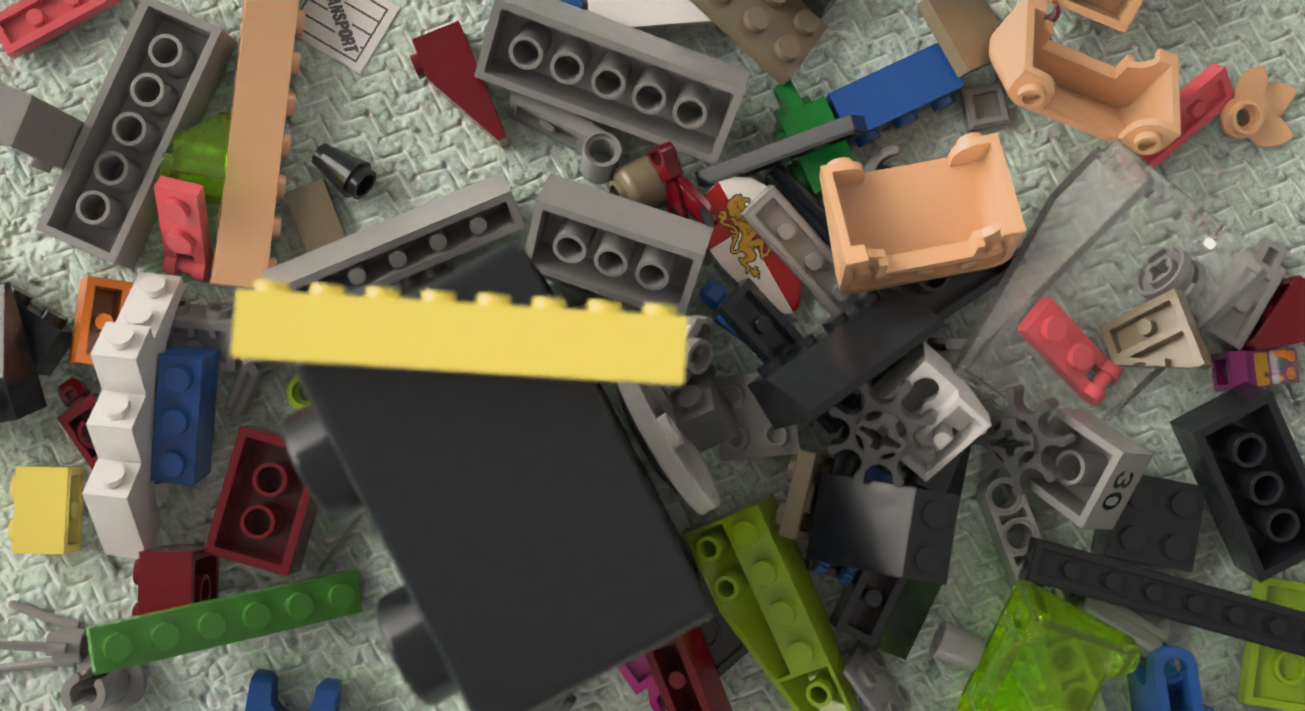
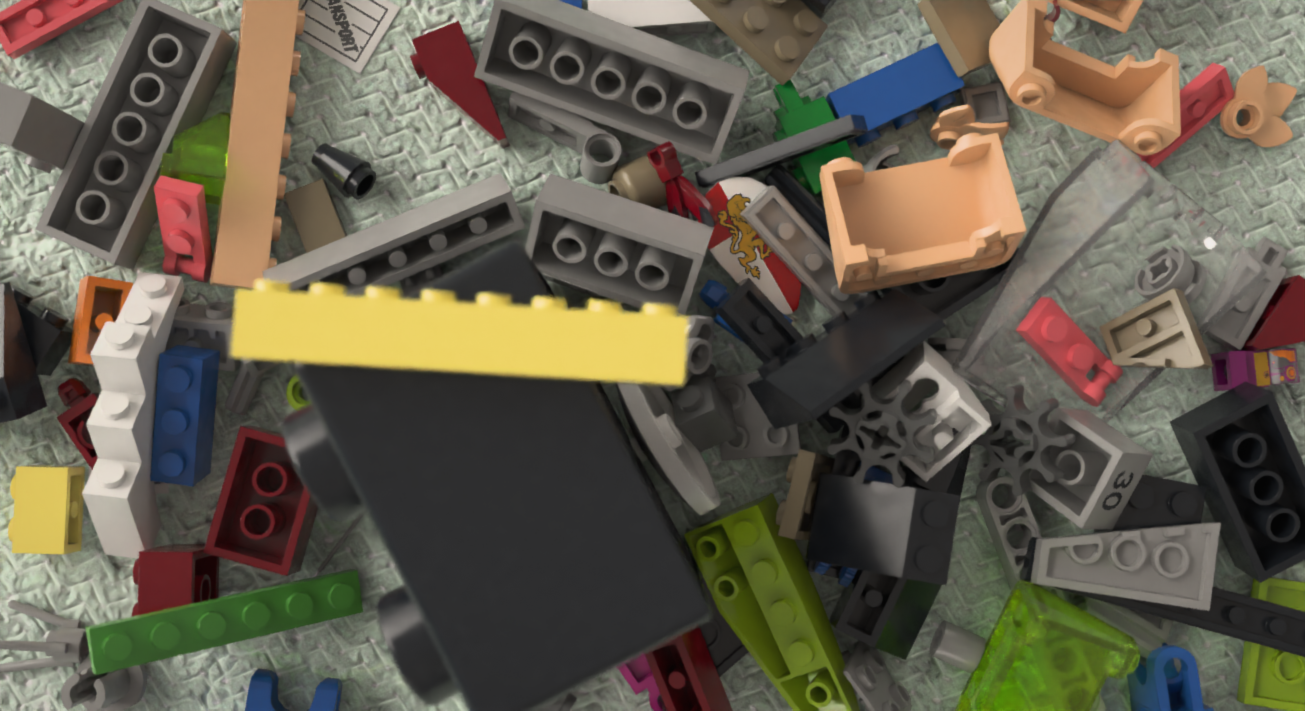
none -> light nougat plate [930,104,1009,150]
none -> light grey wing [1031,522,1221,611]

